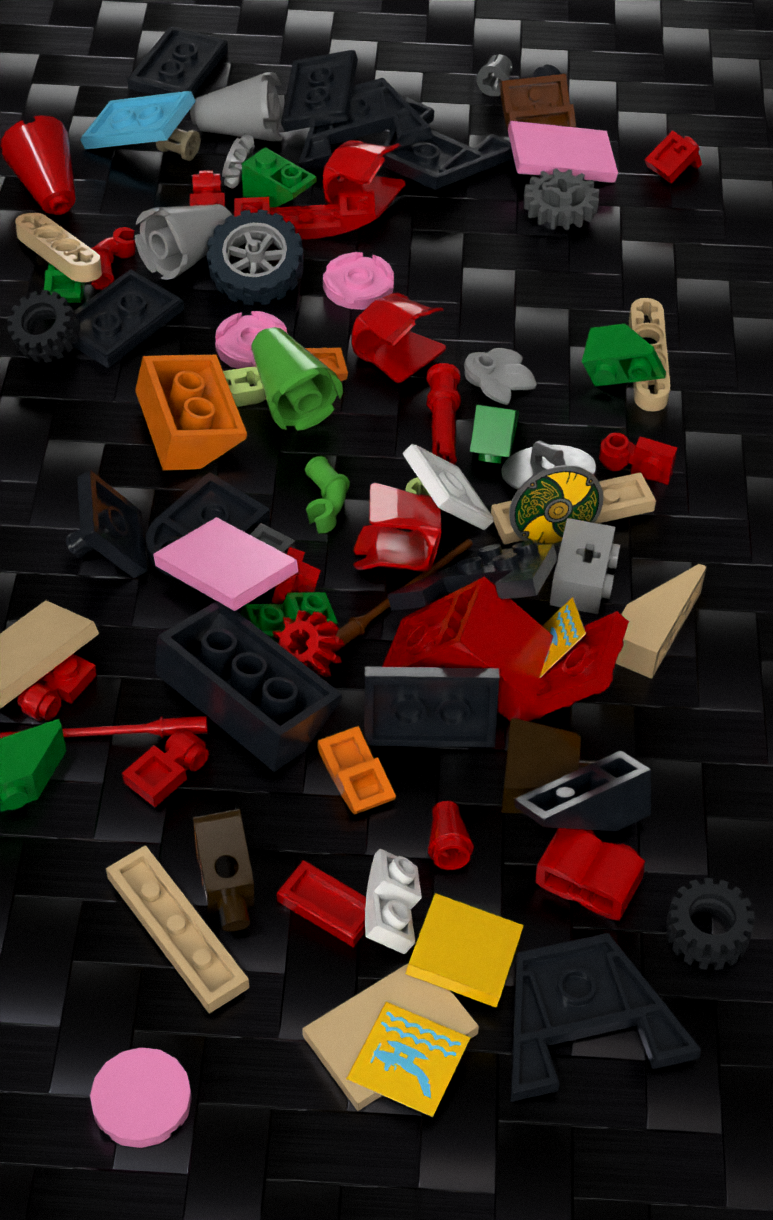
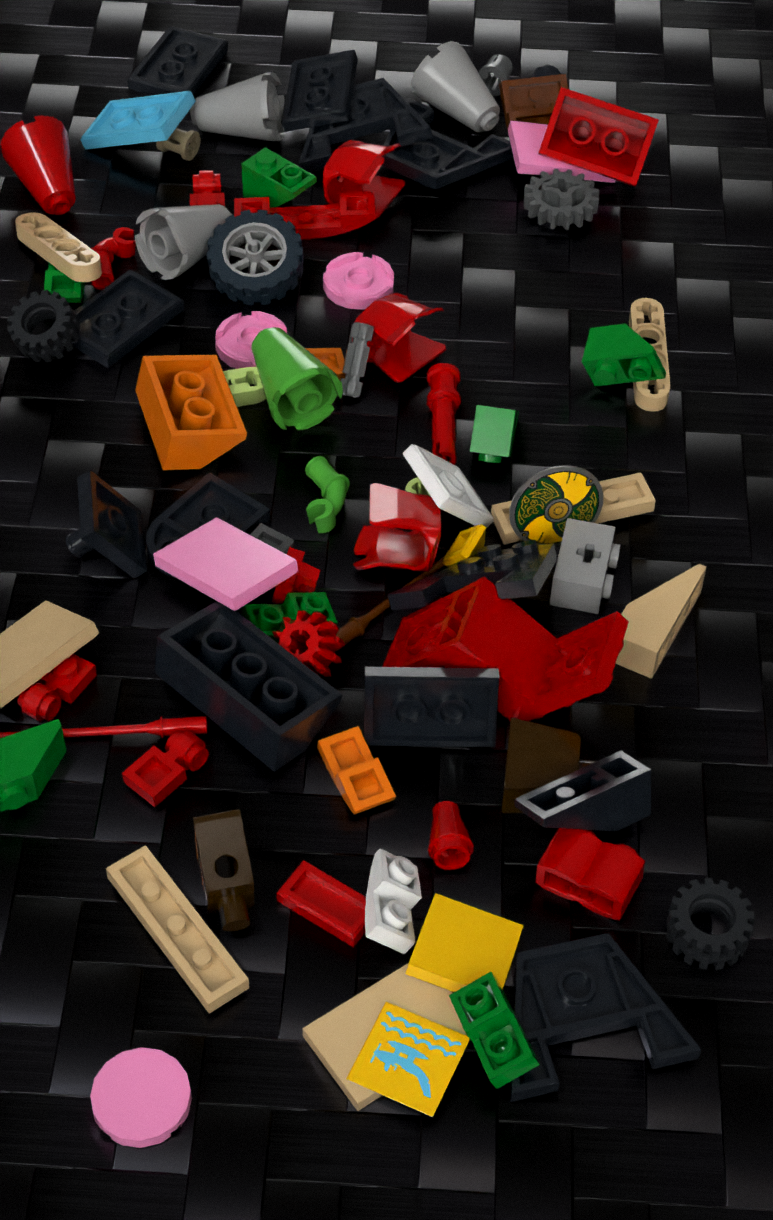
light grey gear [222,133,255,189] -> none
light grey plate [464,348,537,405] -> none
flat silver shield [502,440,596,490] -> none
yellow sticker [540,597,586,678] -> none
red plate [599,433,677,485] -> none
red bracket [645,130,702,184] -> none
none -> dark grey axle [340,322,374,397]
none -> light grey cone [411,41,500,132]
none -> yellow slope [443,524,486,567]
none -> green slope [449,972,540,1089]
none -> red slope [538,87,659,187]

